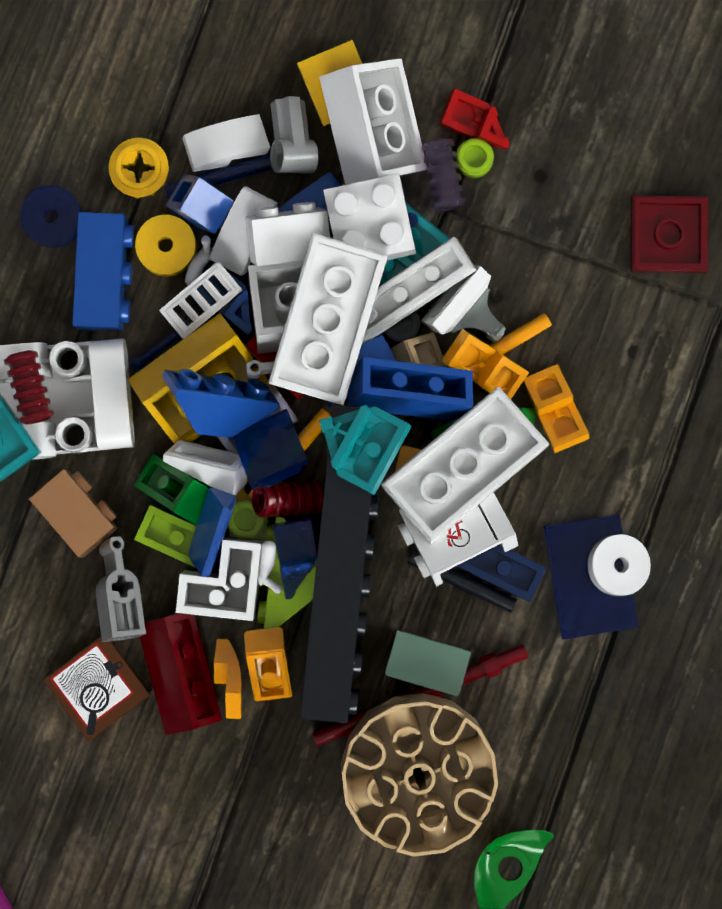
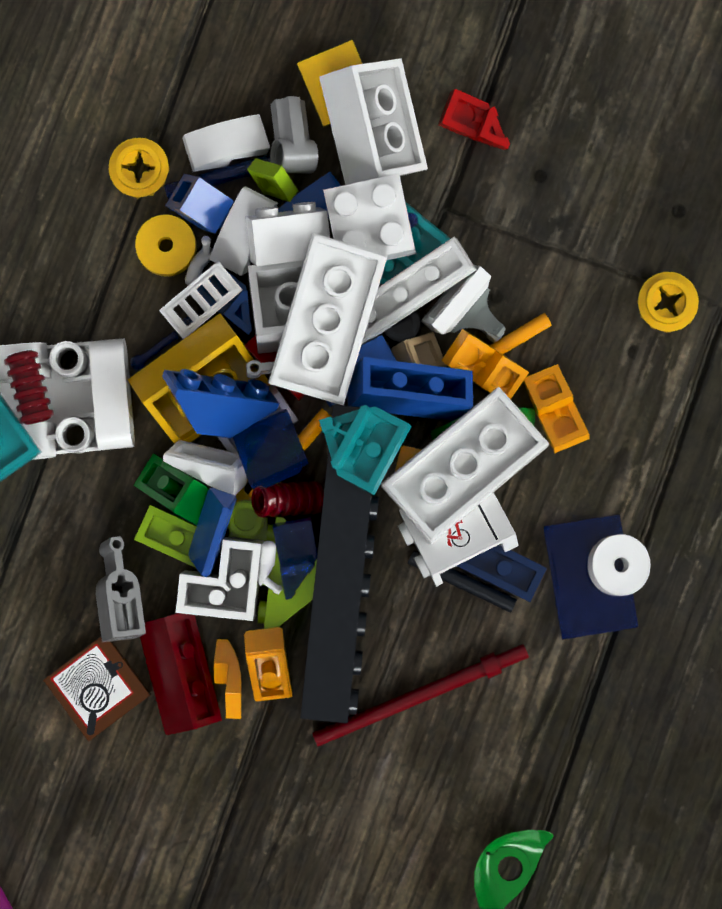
clear blue piece [21,186,82,248] -> none
medium nougat brick [29,469,118,558] -> none
blue brick [73,212,135,332] -> none
tan brick [341,693,498,857] -> none
sand green panel [385,630,471,696] -> none
clear purple piece [421,138,466,212] -> none
lime tile [456,138,494,178] -> none
dark red tile [630,195,708,273] -> none
none -> lime tile [247,158,298,202]
none -> yellow gear [637,272,699,333]

